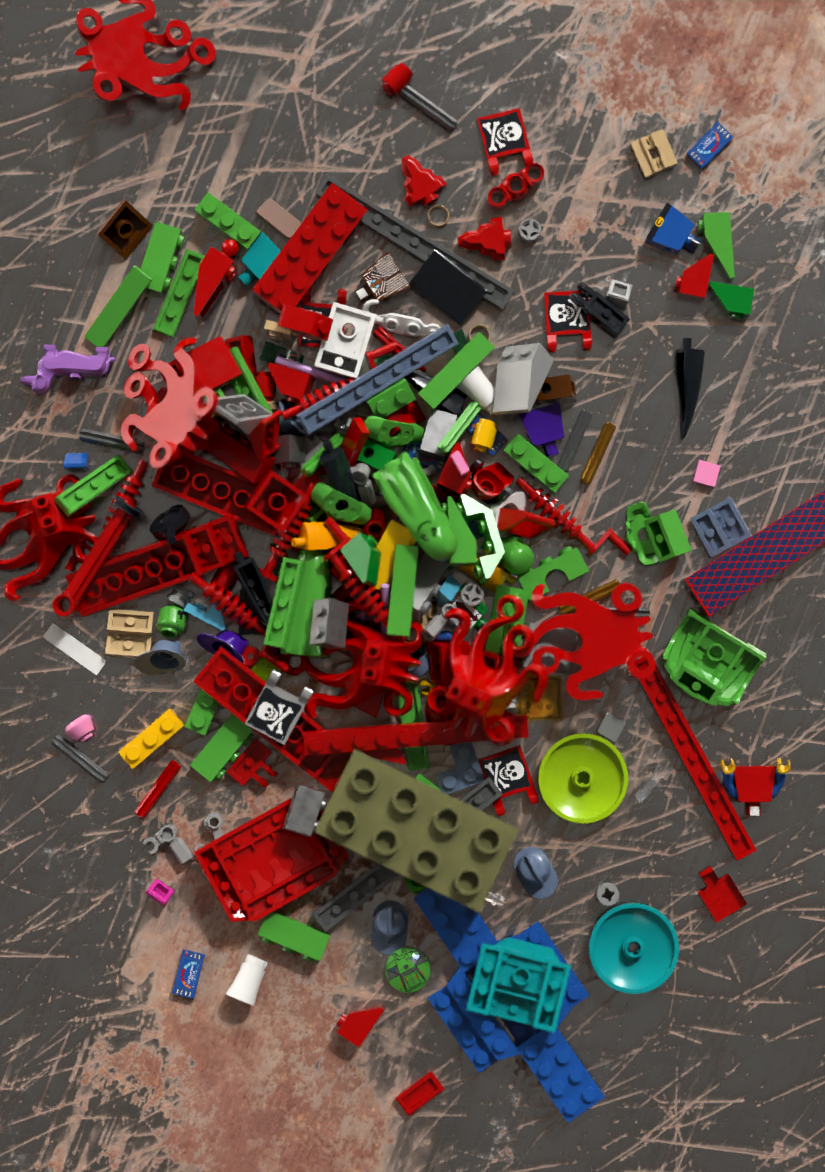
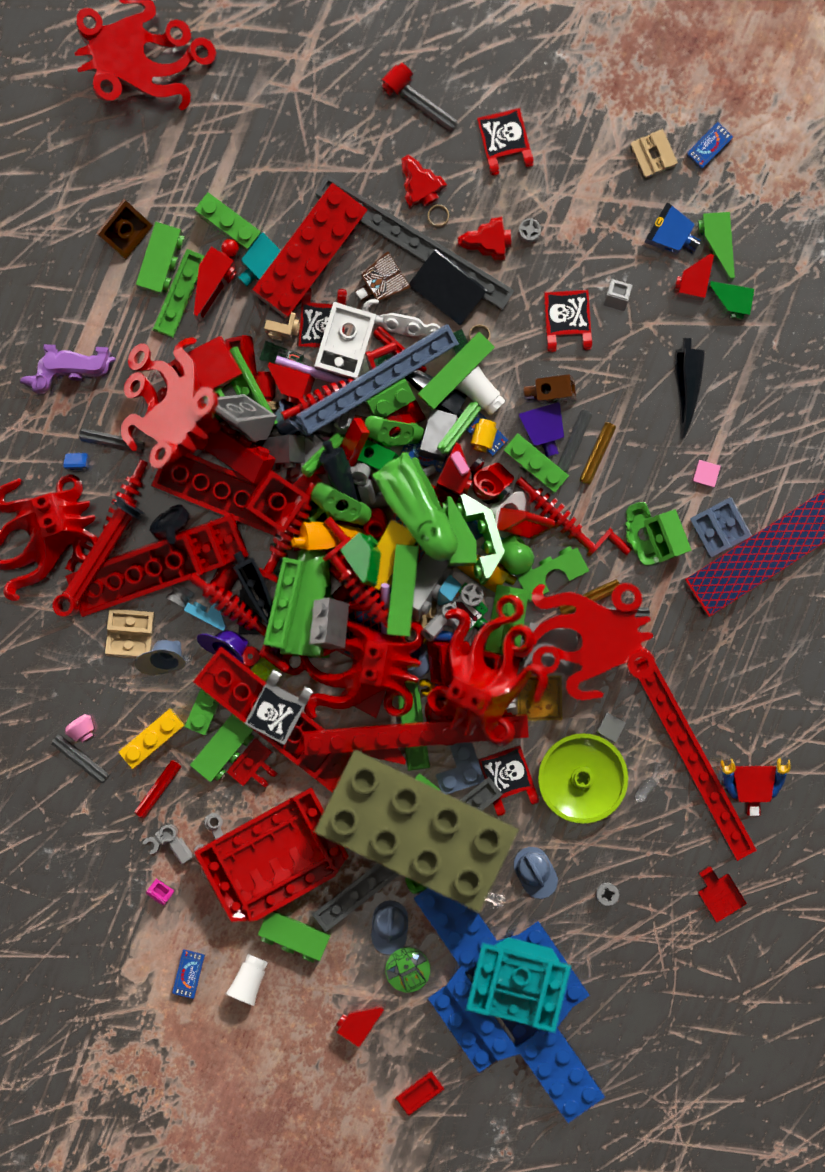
white sticker [43,623,107,675] -> none
bright green tile [54,454,133,517] -> none
bright green tile [84,265,153,347] -> none
bright green head [156,604,188,638] -> none
red slope [248,410,283,461] -> none
slope [255,197,301,240] -> none
red slope [278,304,333,341] -> none
flat silver brick [282,785,326,837] -> none
red piece [487,163,544,211] -> none
light grey slope [493,343,554,415] -> none
black hinge [569,282,630,337] -> none
teal dish [589,903,679,994] -> none
bright green piece [663,607,766,706] -> none

